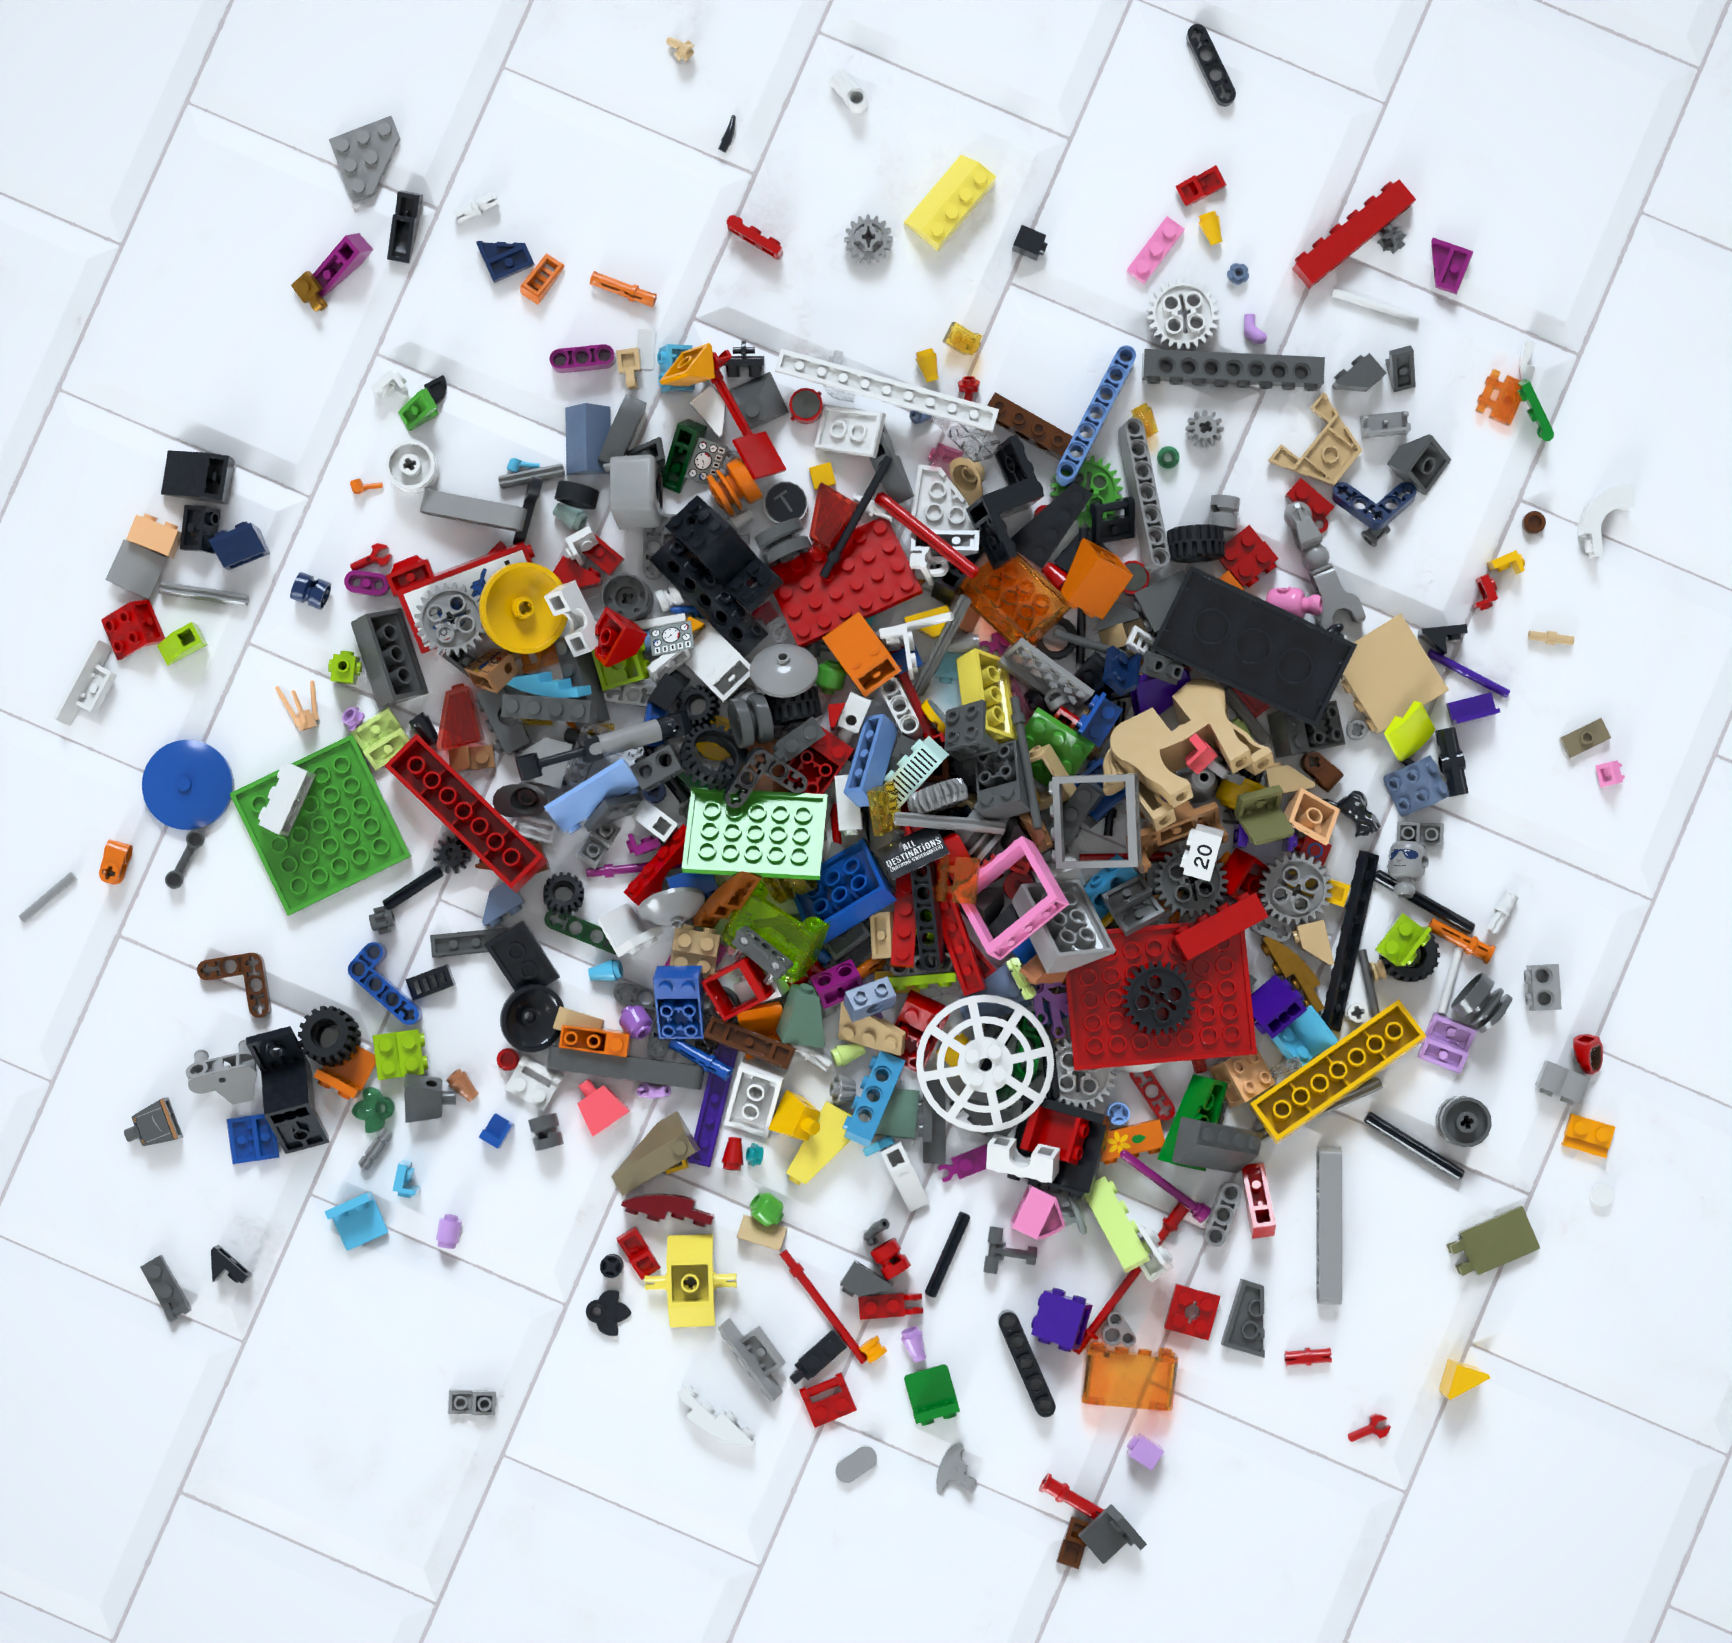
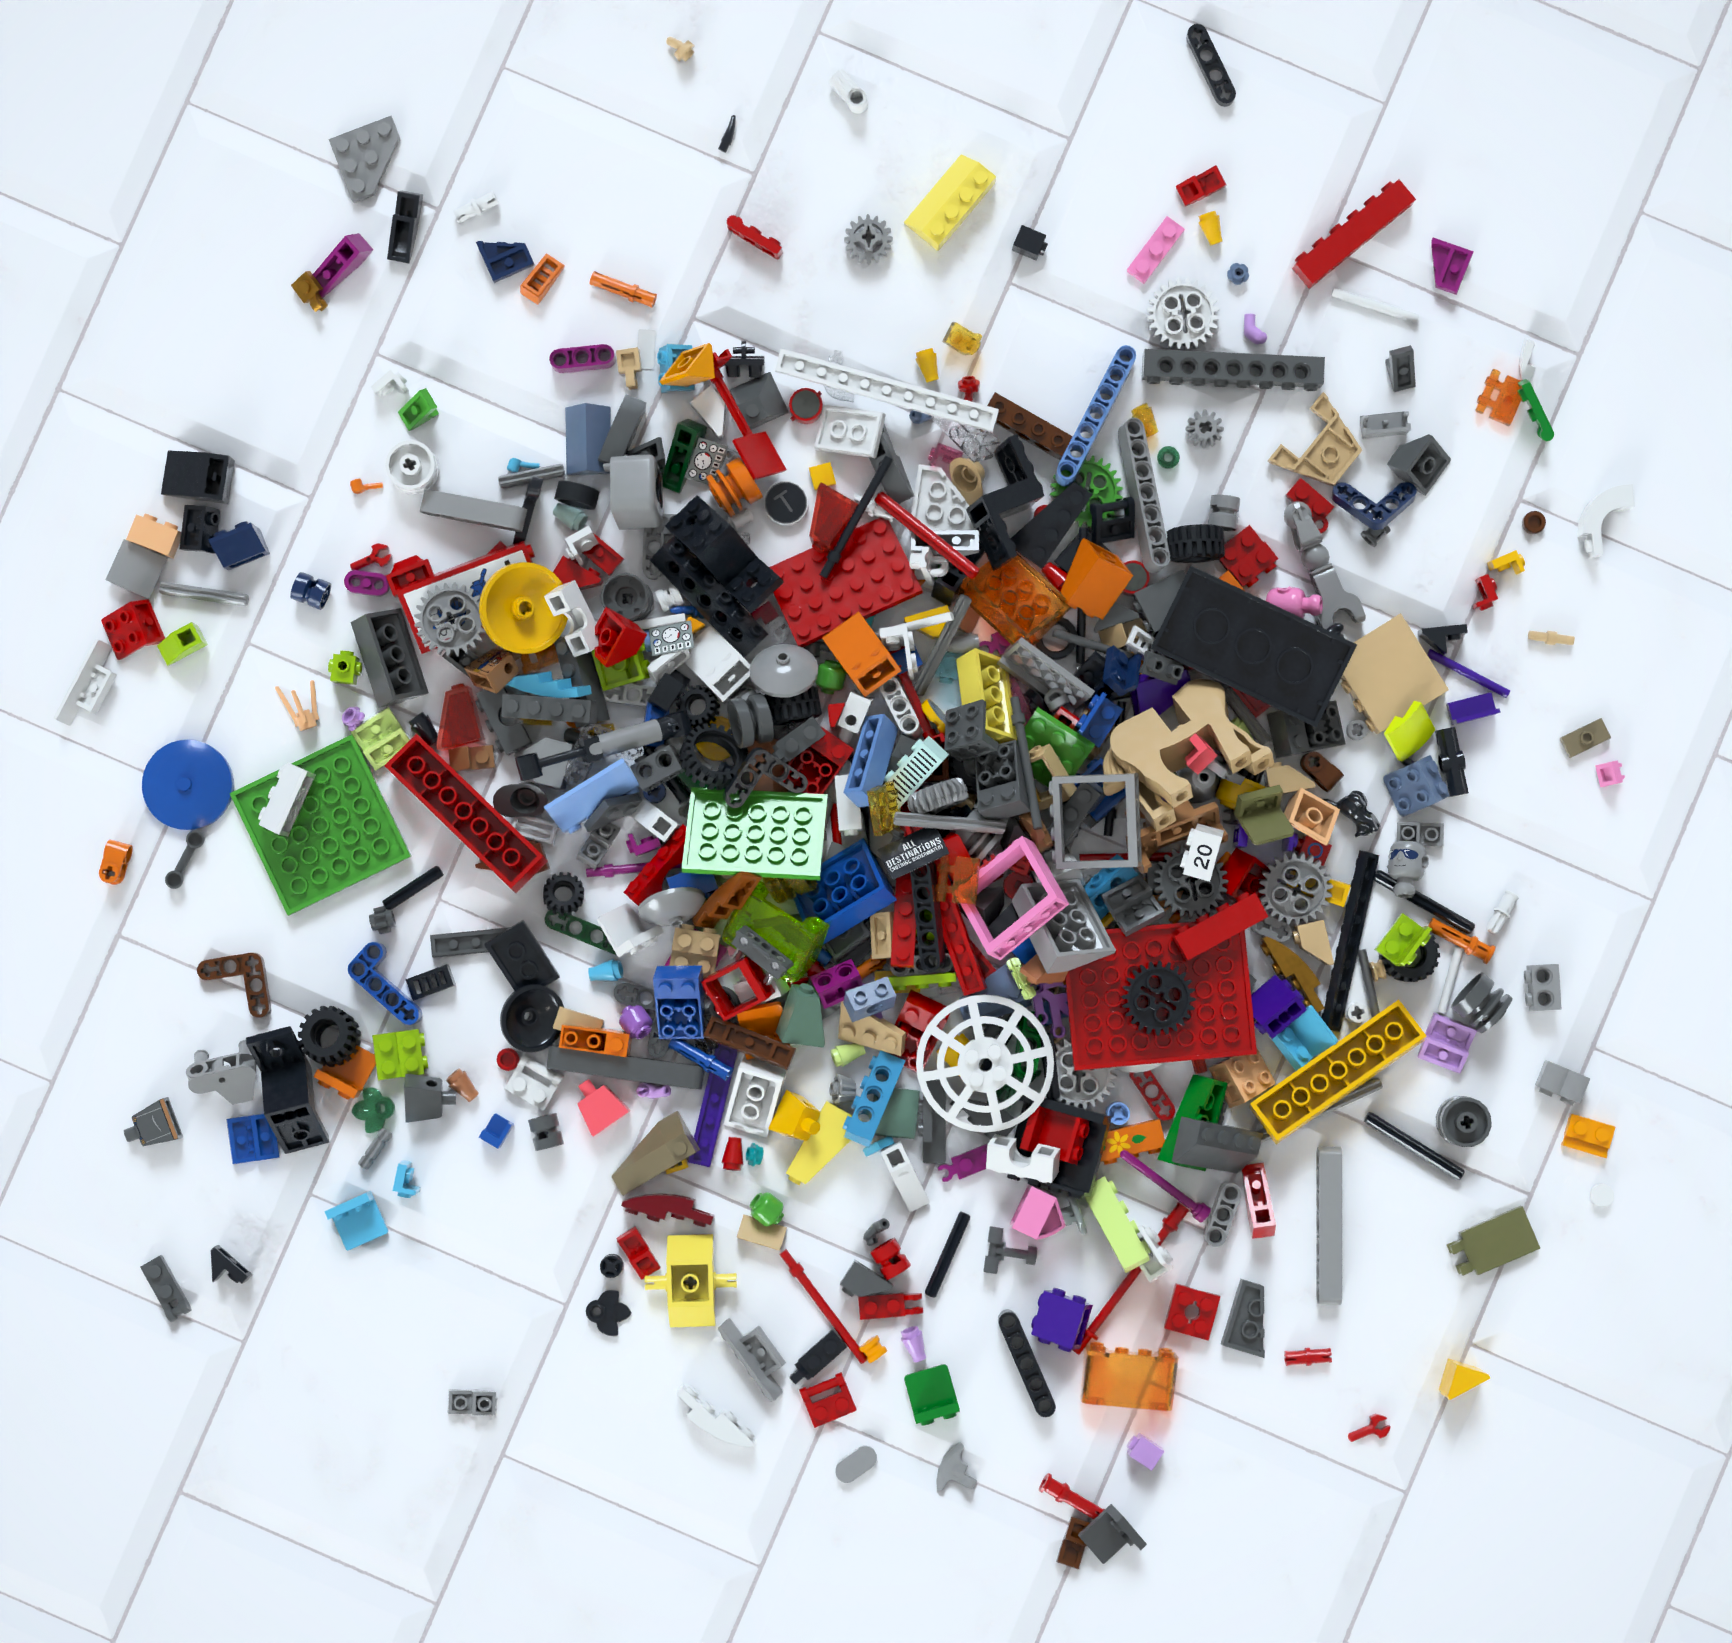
light grey bar [19,872,77,923] -> none
black tile [424,375,447,405] -> none
black gear [433,836,472,874] -> none
lavender brick [436,1214,462,1249] -> none
sand blue slope [482,882,526,928] -> none
dark grey wheel [755,518,812,567] -> none
white axle [790,1044,832,1072] -> none
light grey piece [1101,1310,1136,1347] -> none
clear axle [1269,1057,1302,1079] -> none
dark grey slope [1332,353,1387,392] -> none
dark grey gear [1377,224,1407,254] -> none
red rock [1573,1034,1603,1075] -> none

